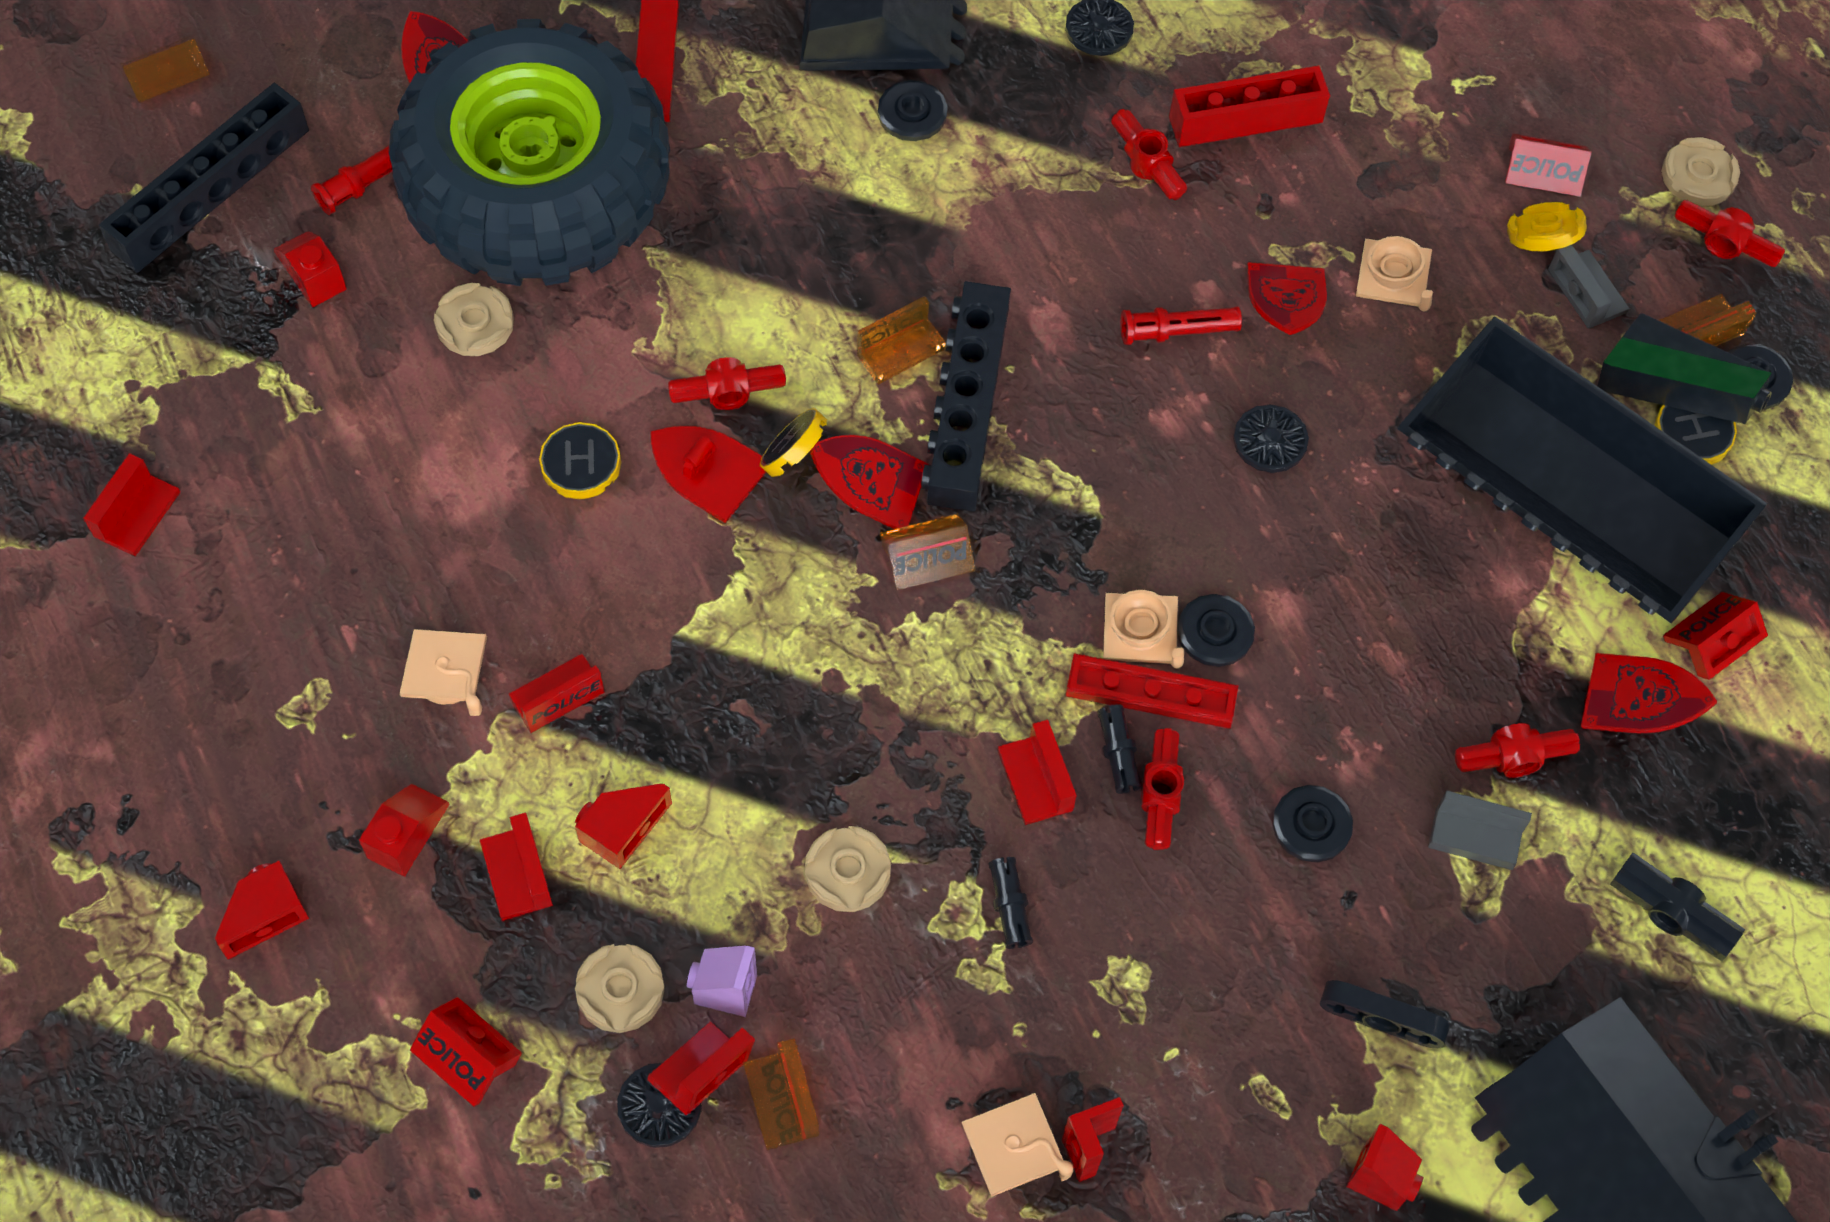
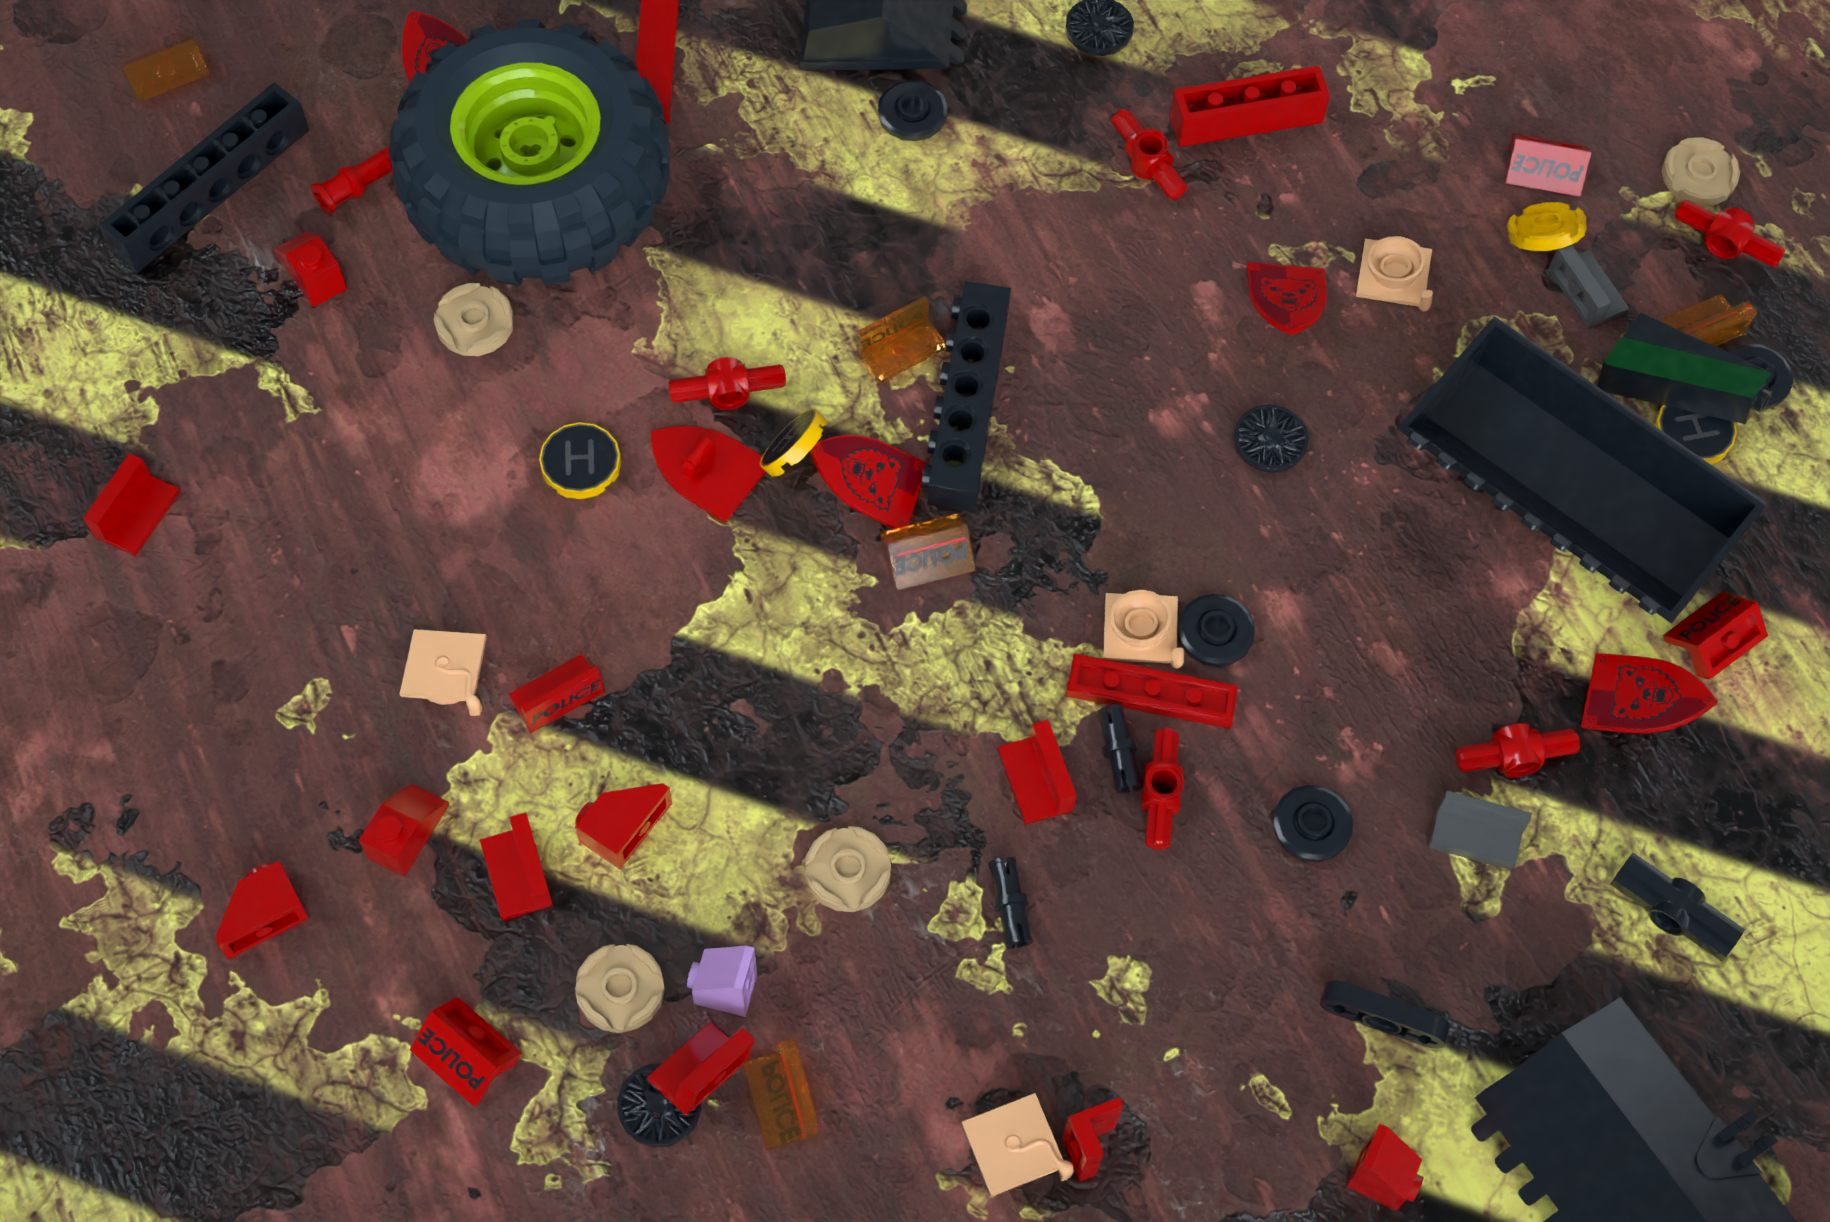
red pin [1120,306,1242,345] -> none

